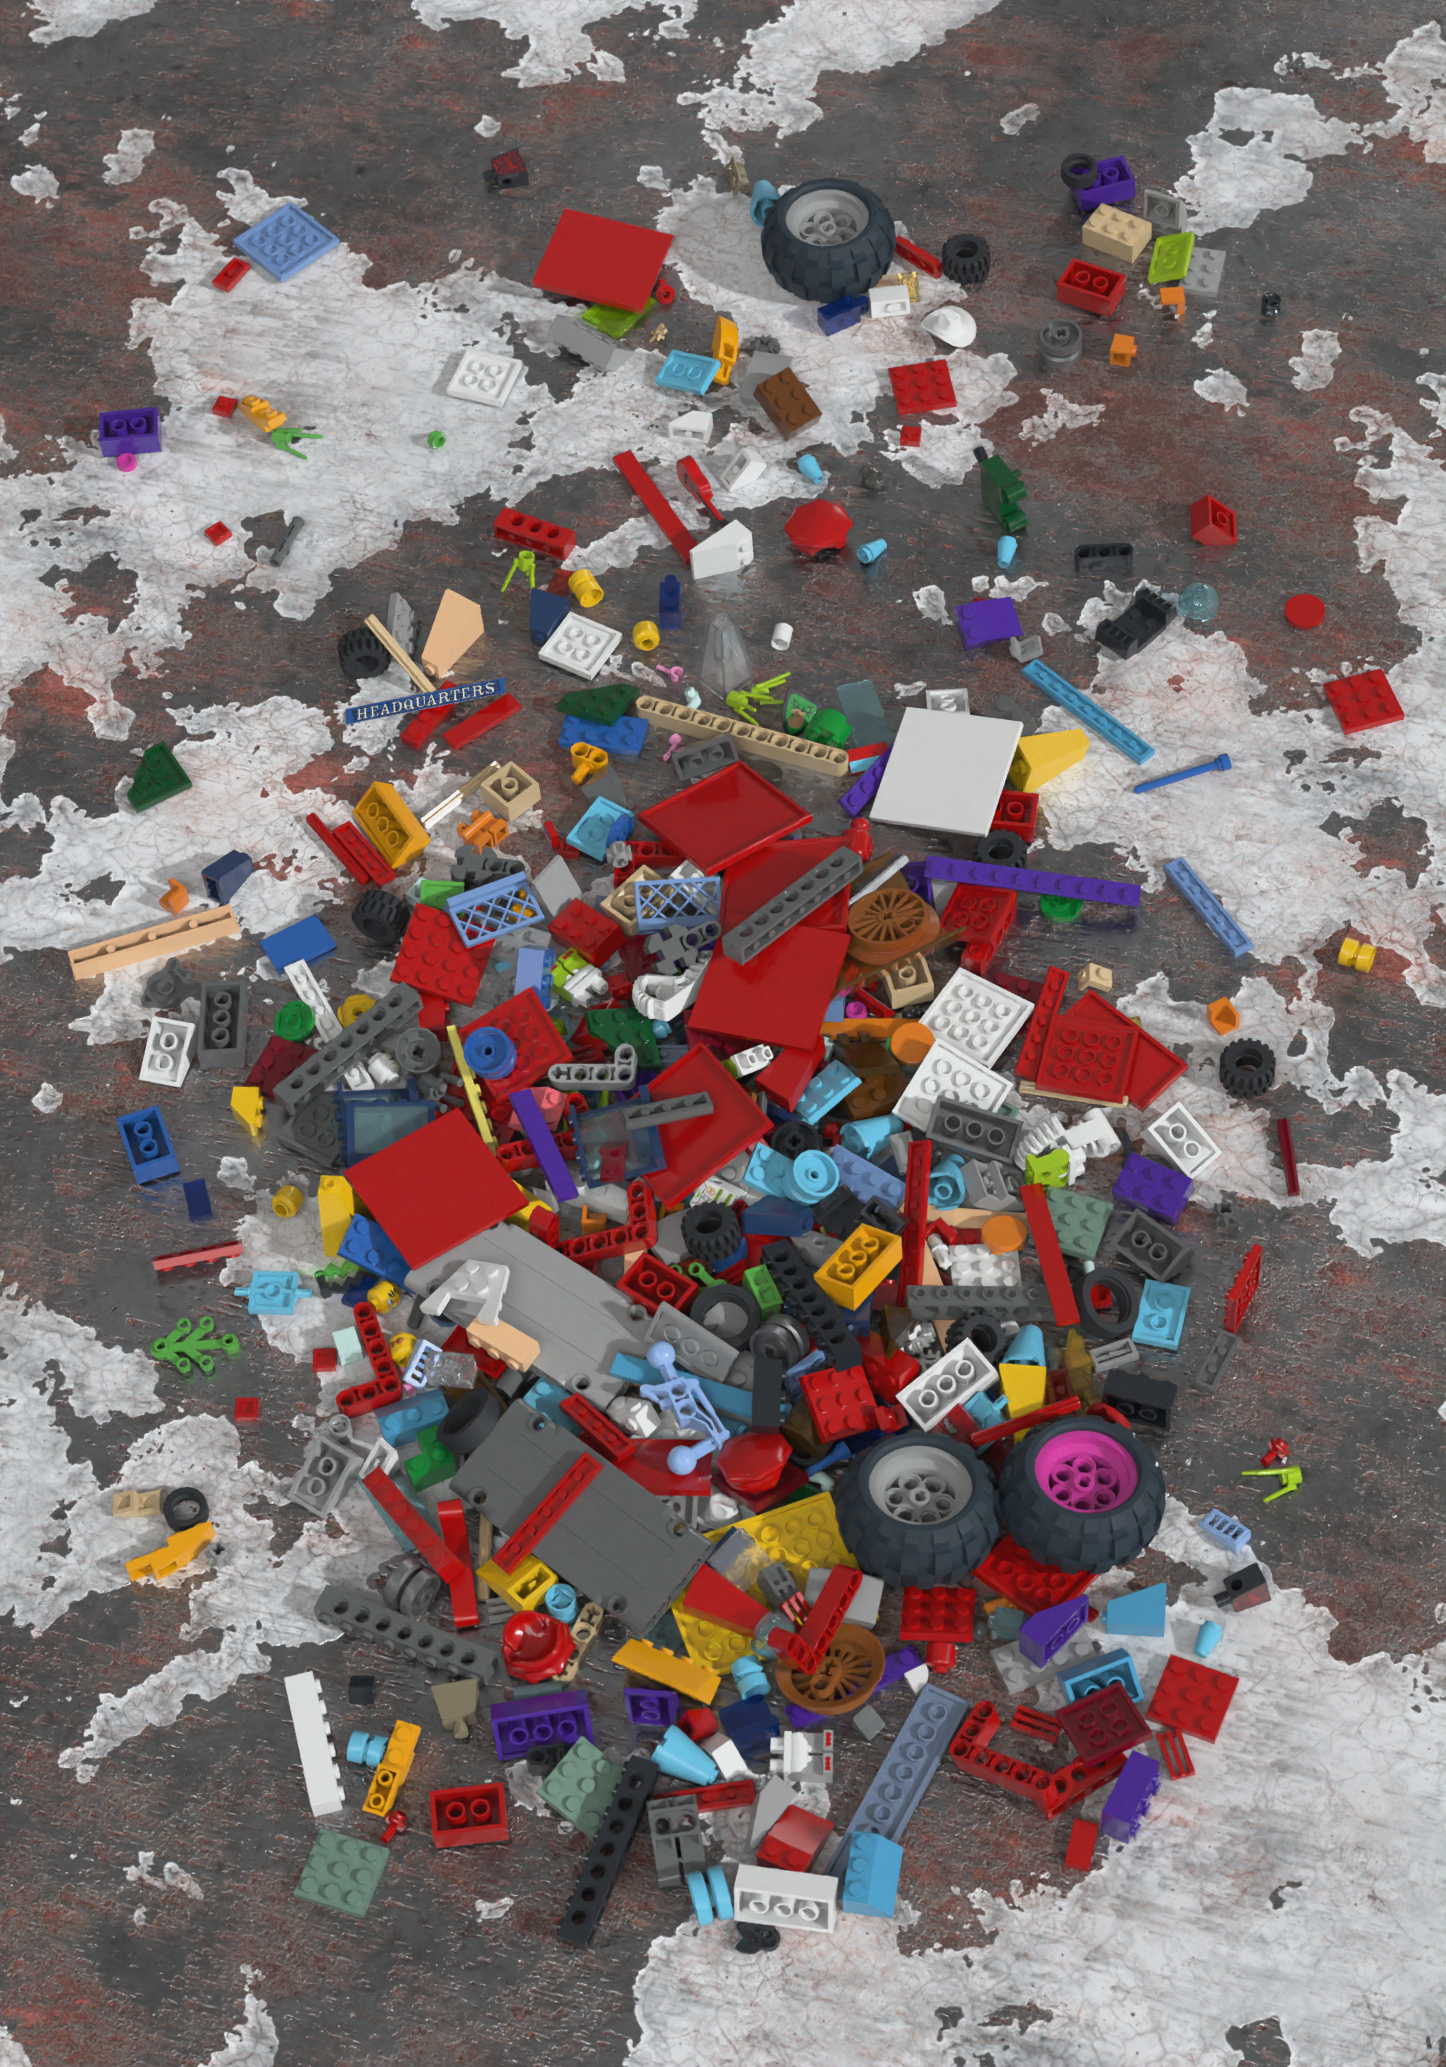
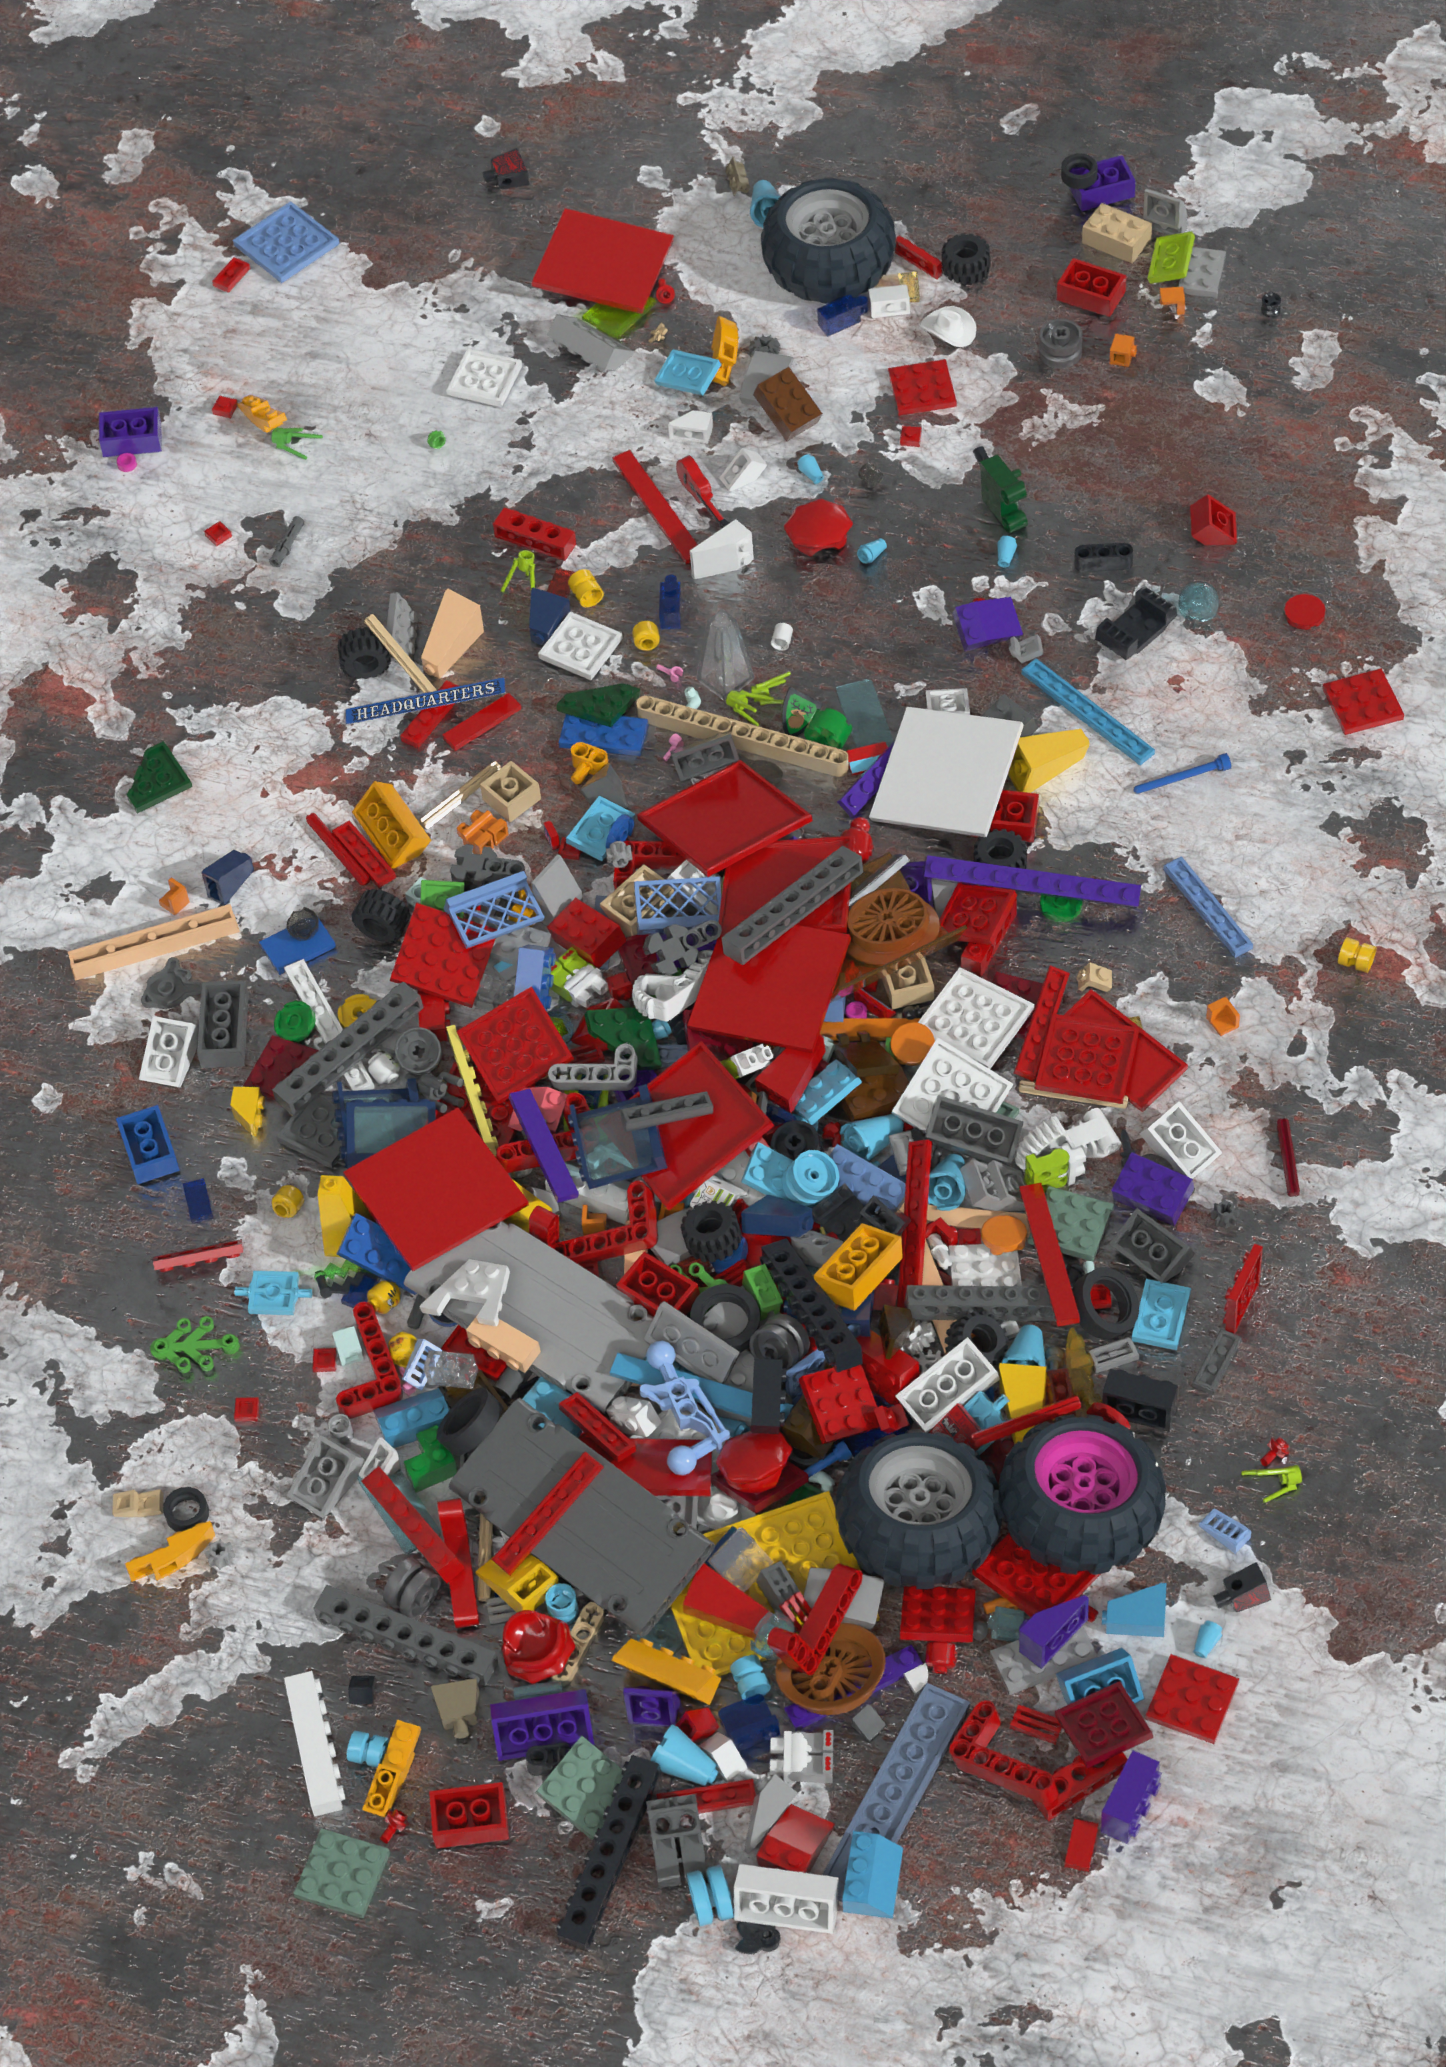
blue wheel [463,1027,517,1080] -> none
dark red slope [598,1141,628,1183] -> none
red tile [1156,1728,1195,1781] -> none
black tyre [1219,1038,1276,1099] -> none
none -> clear smoke hair [286,907,319,941]

